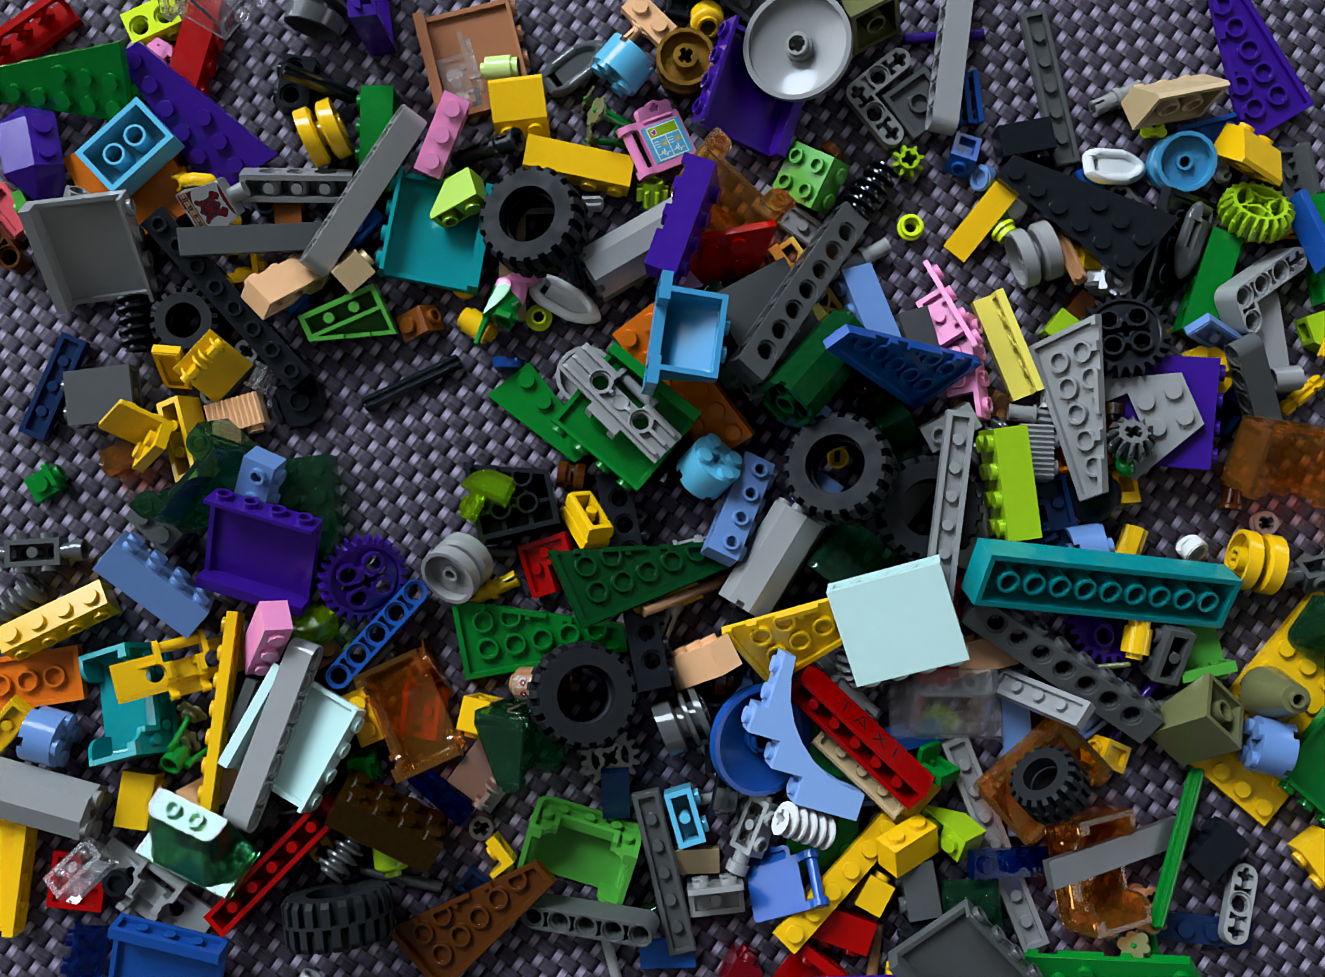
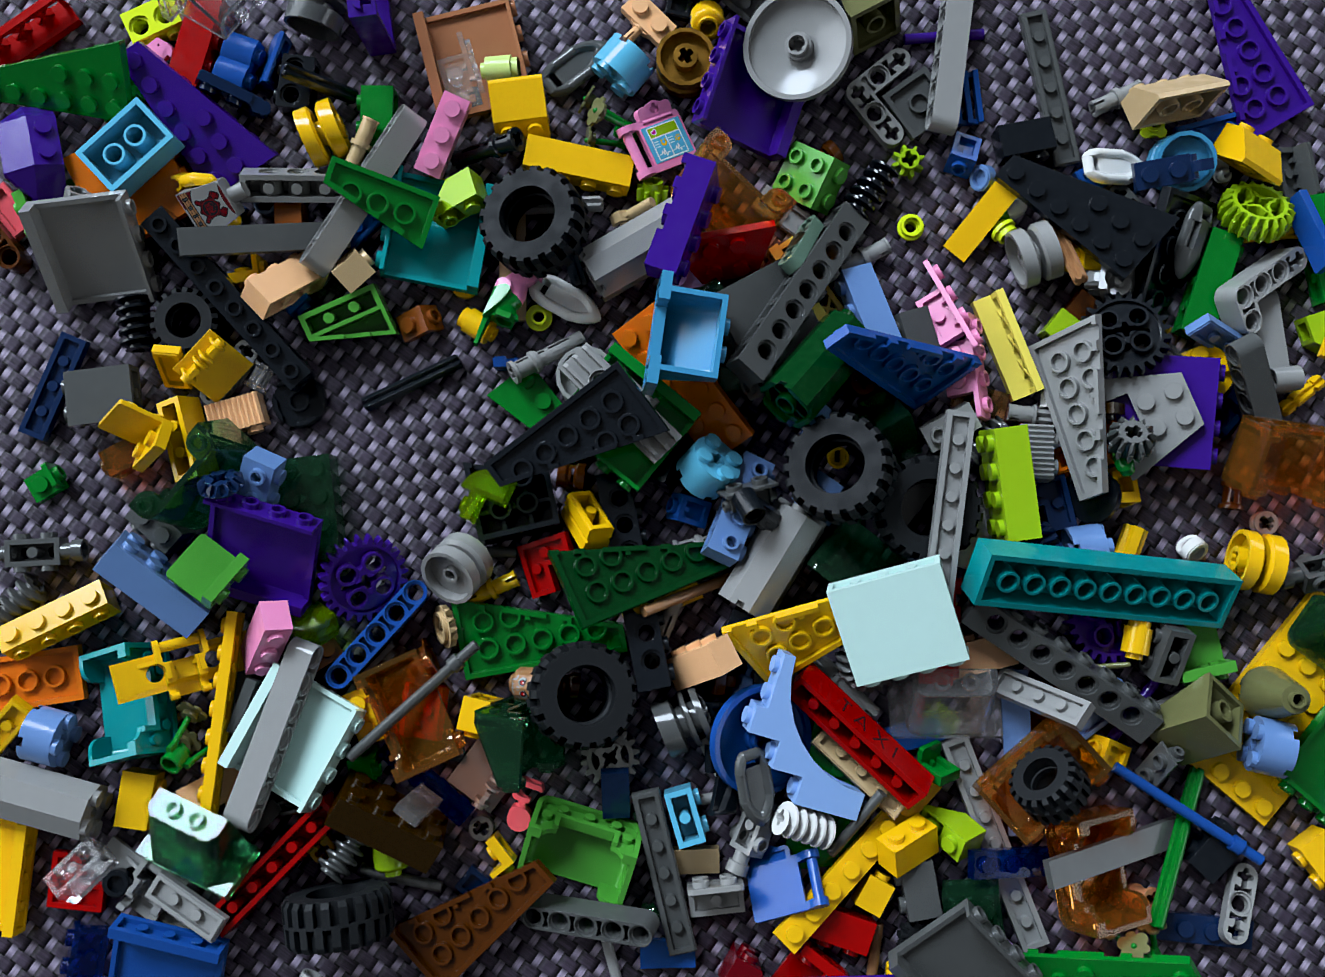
none -> light grey tile [145,870,230,943]
none -> bright green bracket [166,534,249,610]
none -> dark blue hinge [195,69,272,120]
none -> dark blue gear [197,469,245,499]
none -> blue brick [212,30,266,92]
none -> blue slope [256,31,292,91]
none -> green wing [323,155,440,250]
none -> tan pin [346,115,380,166]
none -> dark grey bar [346,640,481,762]
none -> clear tile [393,783,443,827]
none -> tan gear [433,604,458,648]
none -> black wing [483,361,670,487]
none -> light grey pin [506,331,586,384]
none -> coral leg [507,776,545,832]
none -> tan bar [609,197,656,227]
none -> blue bracket [666,493,712,529]
none -> dark grey hinge [717,475,779,514]
none -> black piece [732,487,781,532]
none -> dark grey piece [734,747,775,827]
none -> sand green beam [778,215,824,275]
none -> dark grey bar [826,789,887,858]
none -> blue bar [1111,762,1265,866]
none -> dark blue hinge [1131,153,1215,192]
none -> dark grey hinge [1135,741,1185,787]

